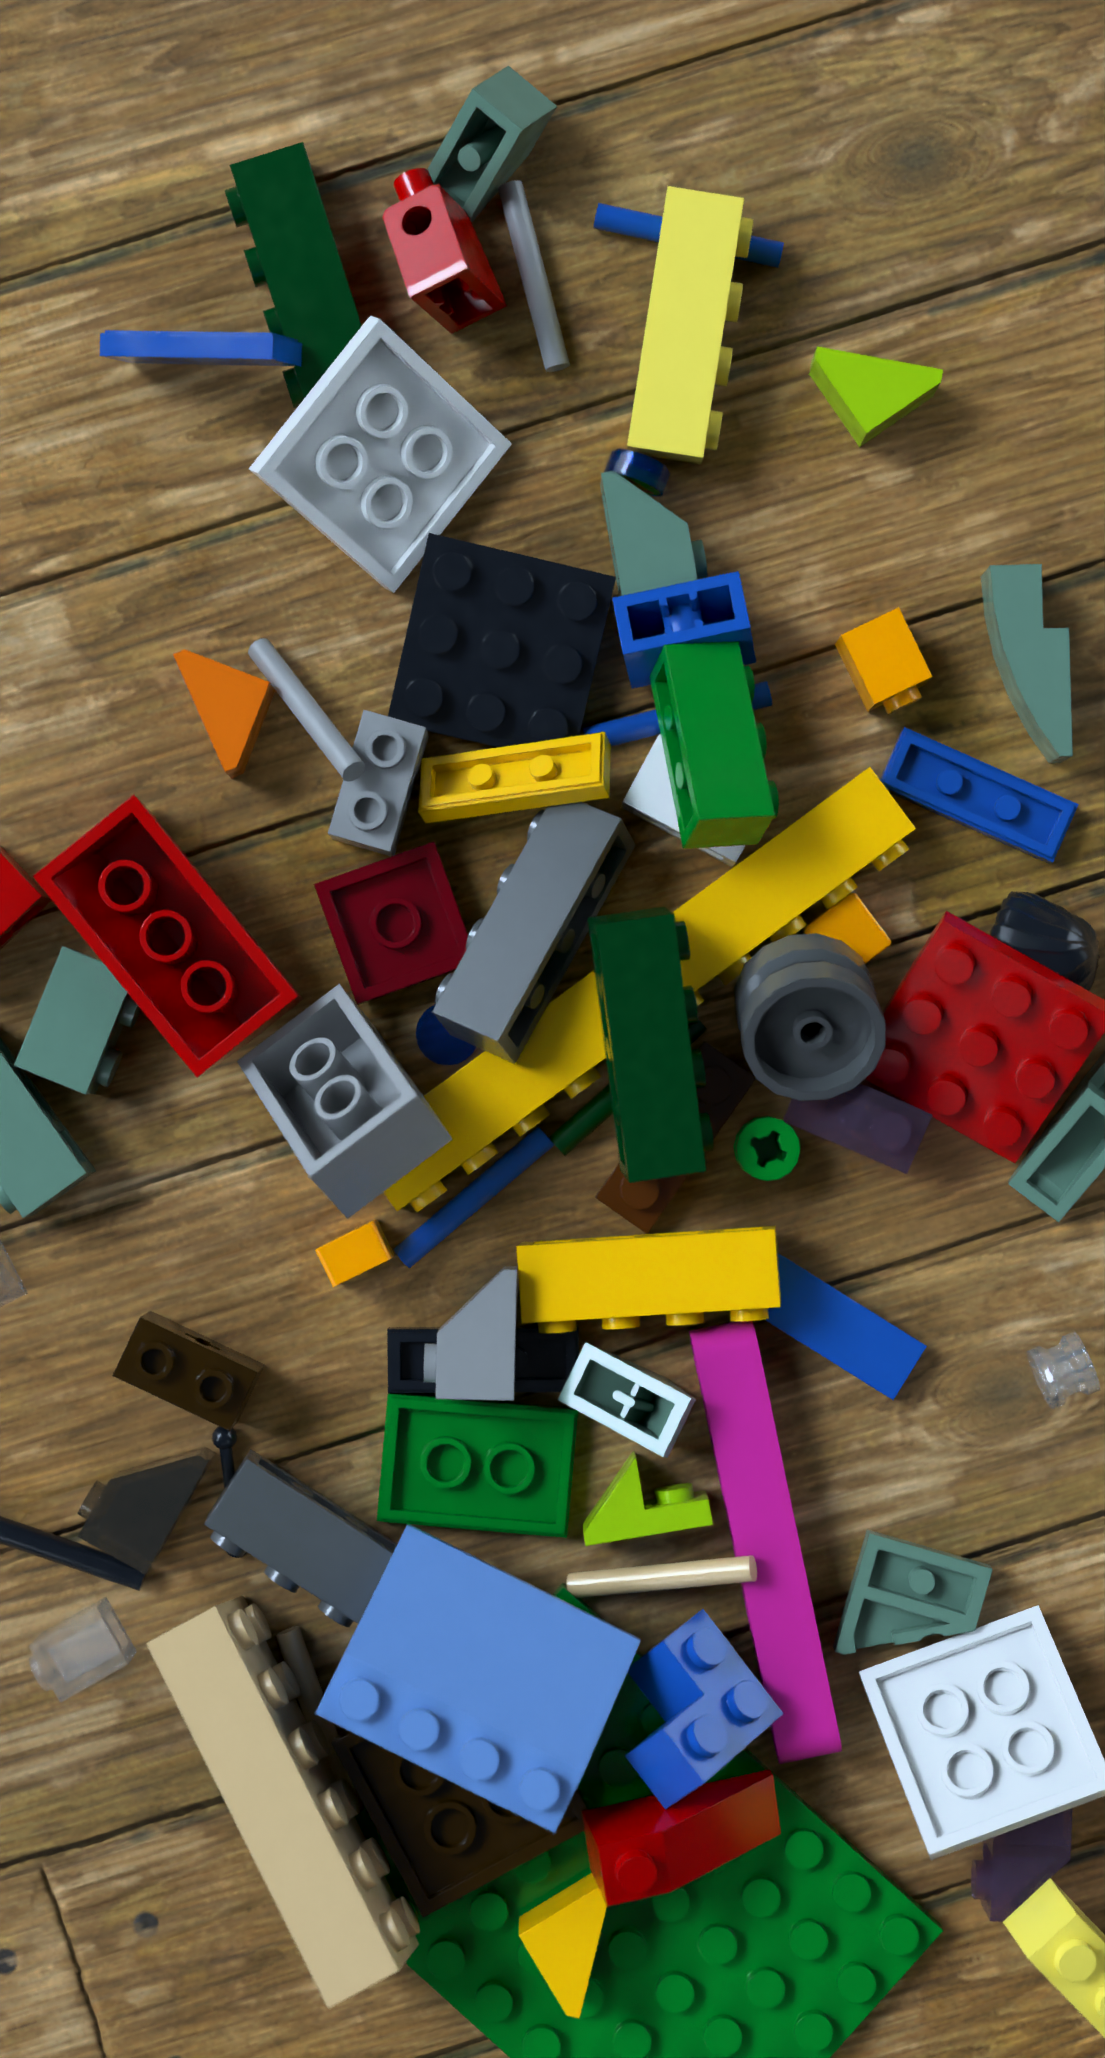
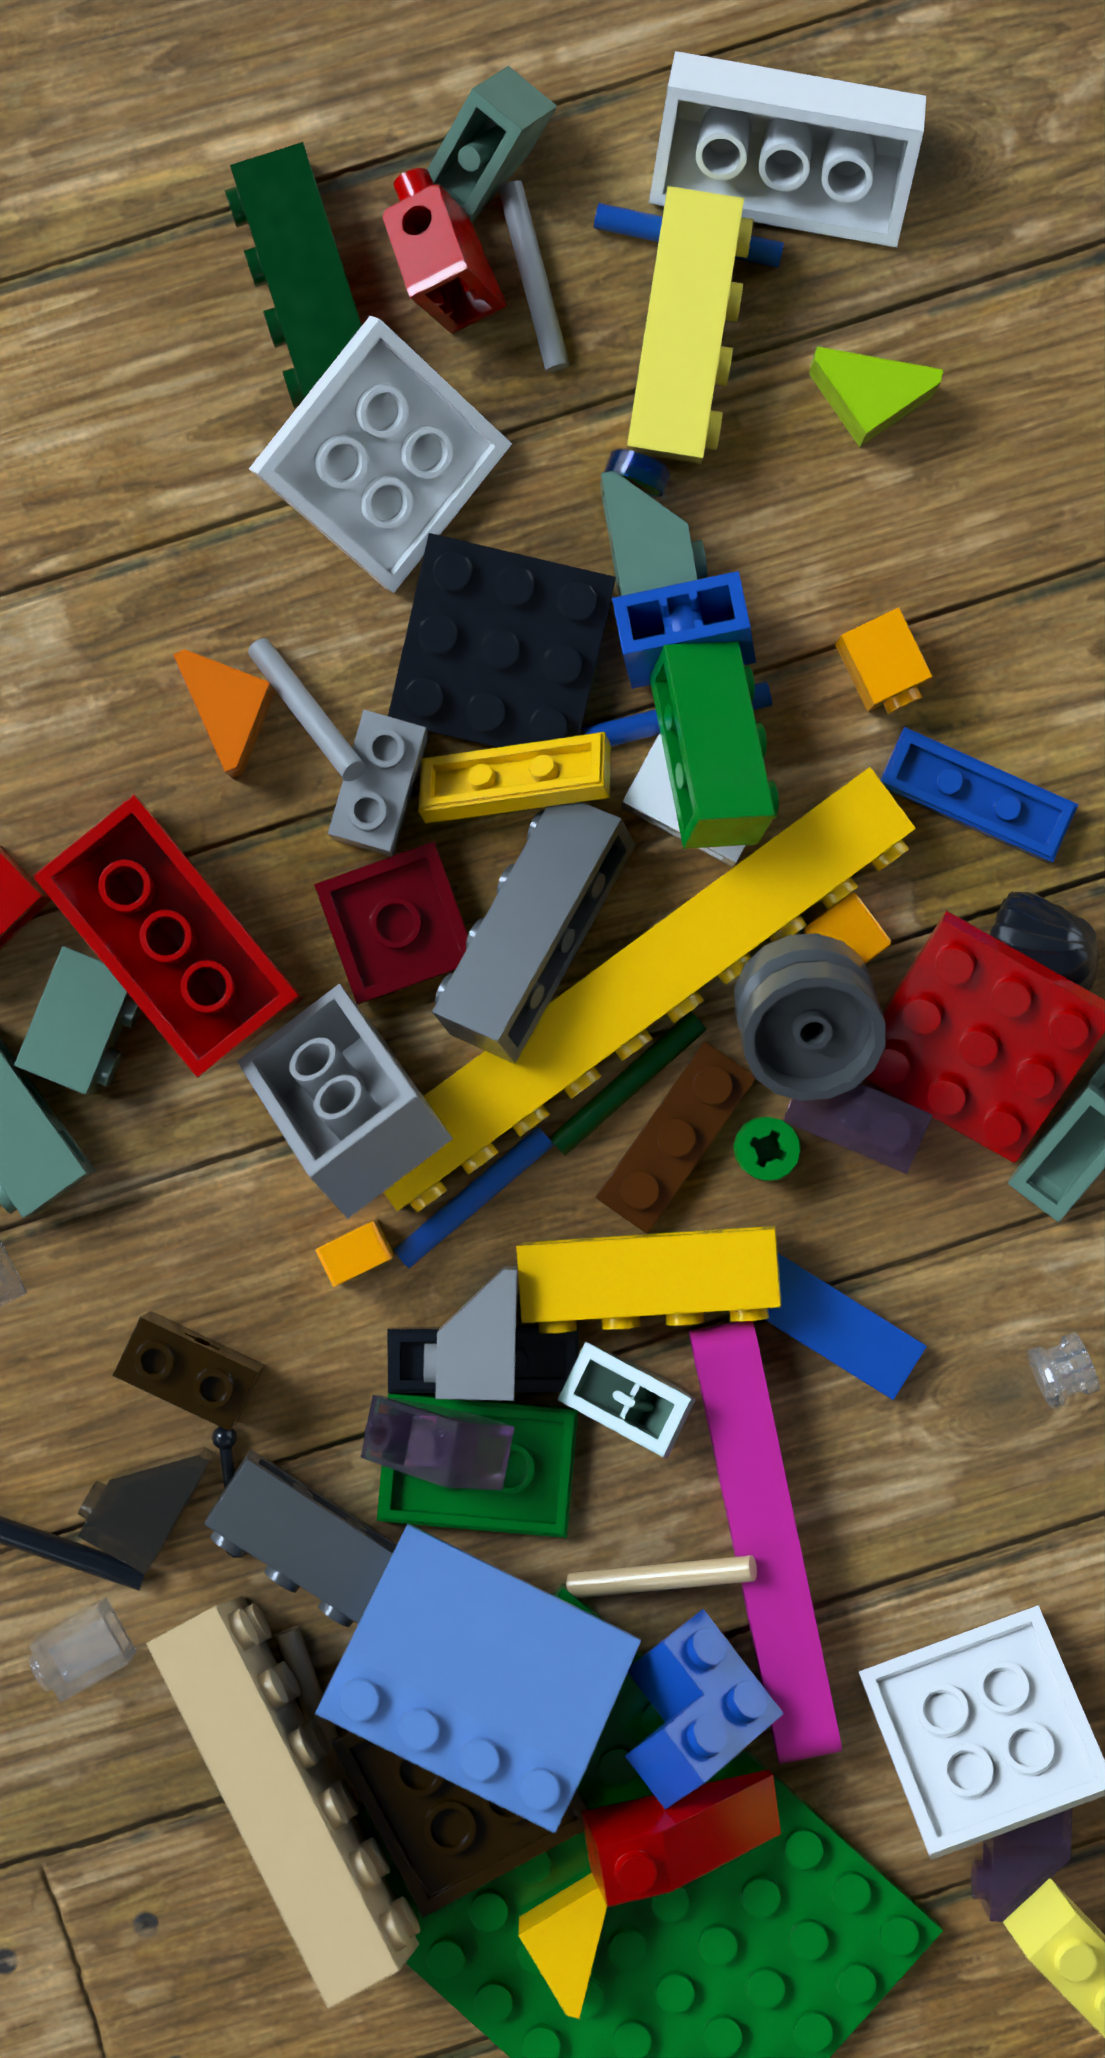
blue tile [100,330,302,366] -> none
clear blue tile [416,1004,477,1065] -> none
lime slope [583,1451,713,1546] -> none
dark green brick [588,907,714,1183] -> none
sand green wing [833,1529,993,1655] -> none
sand green slope [981,564,1073,763] -> none
none -> slope [361,1395,515,1490]
none -> white slope [649,51,926,247]

